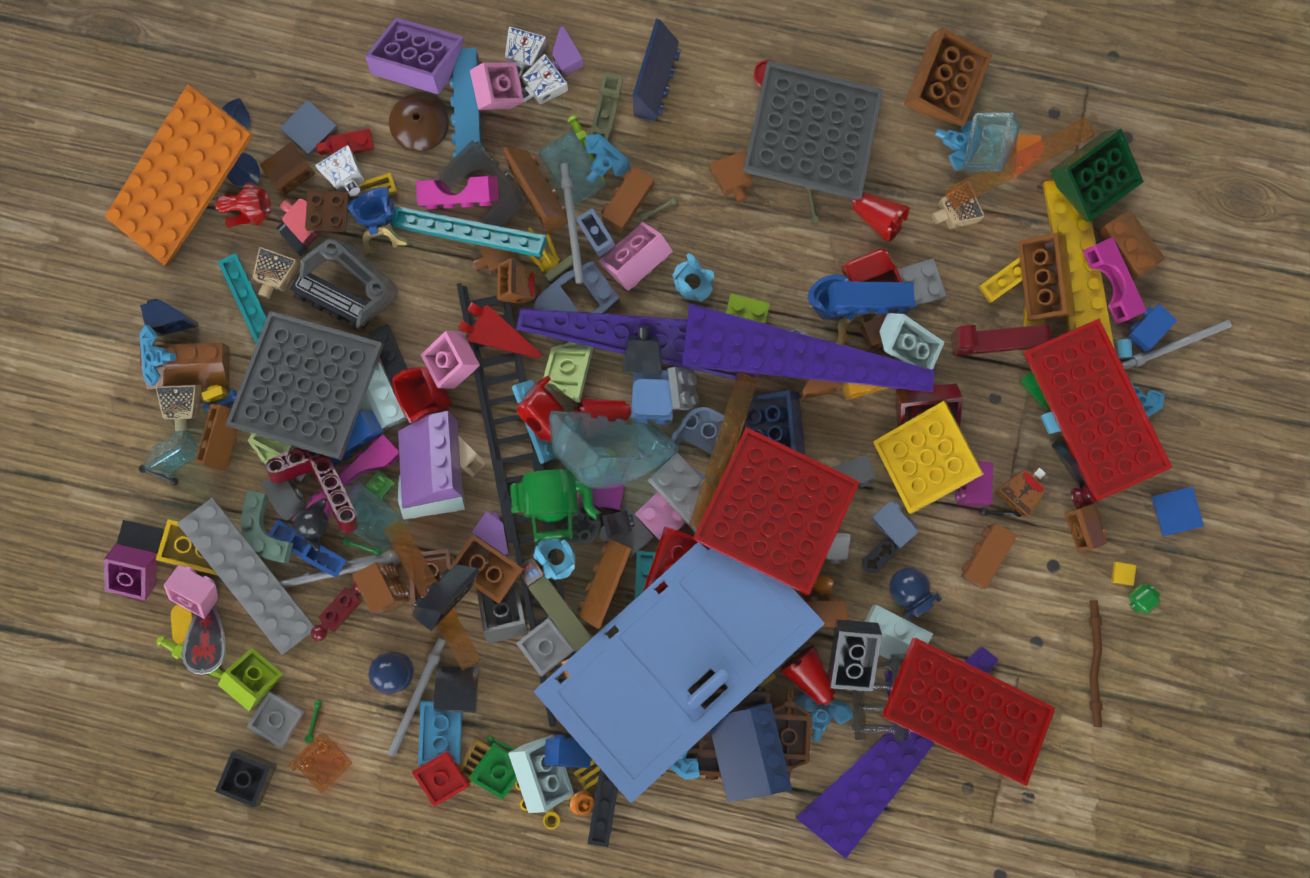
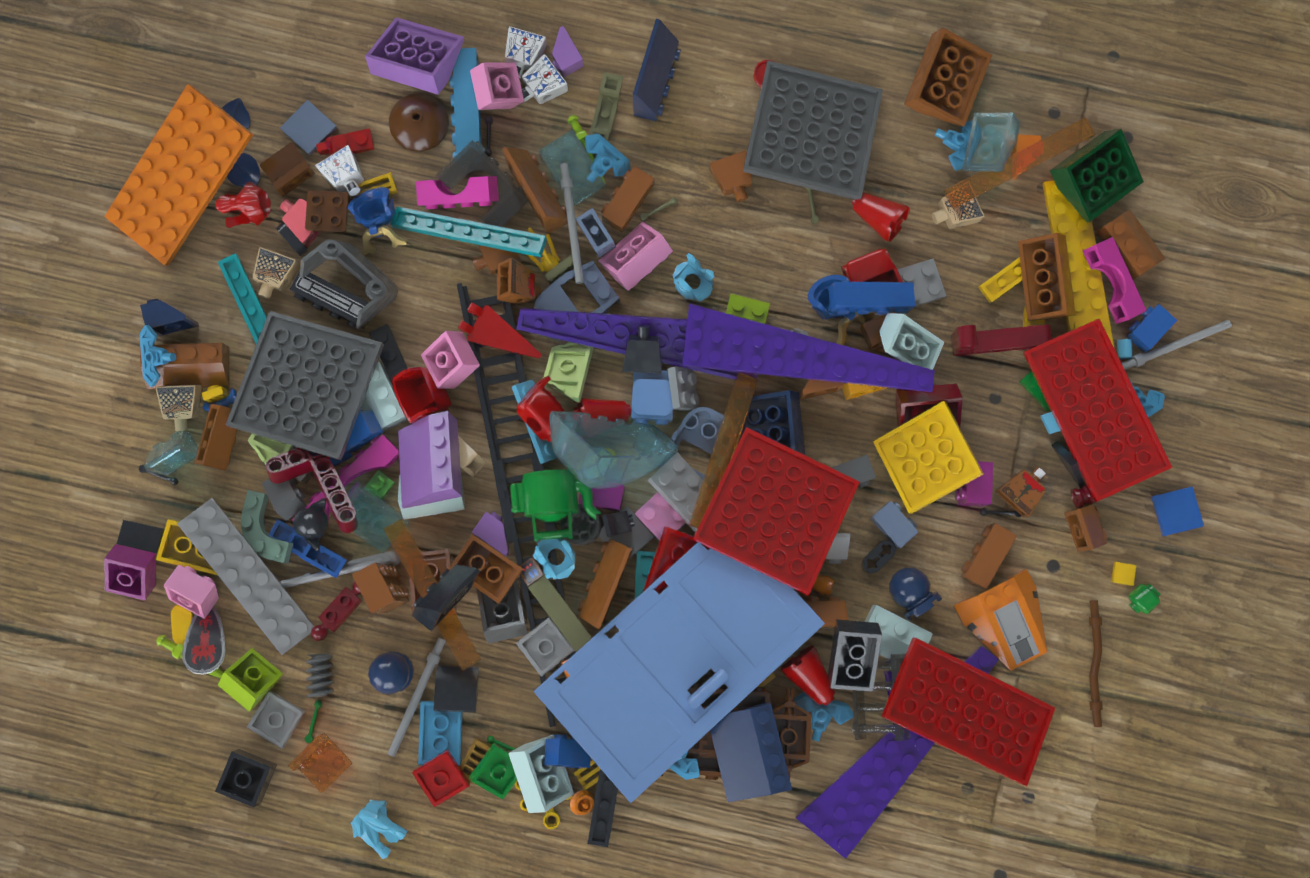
green hinge [342,538,382,556] -> none
none -> dark grey piece [306,654,334,697]
none -> medium azure piece [351,800,407,859]
none -> black hinge [484,116,493,157]
none -> orange wedge [953,569,1047,671]

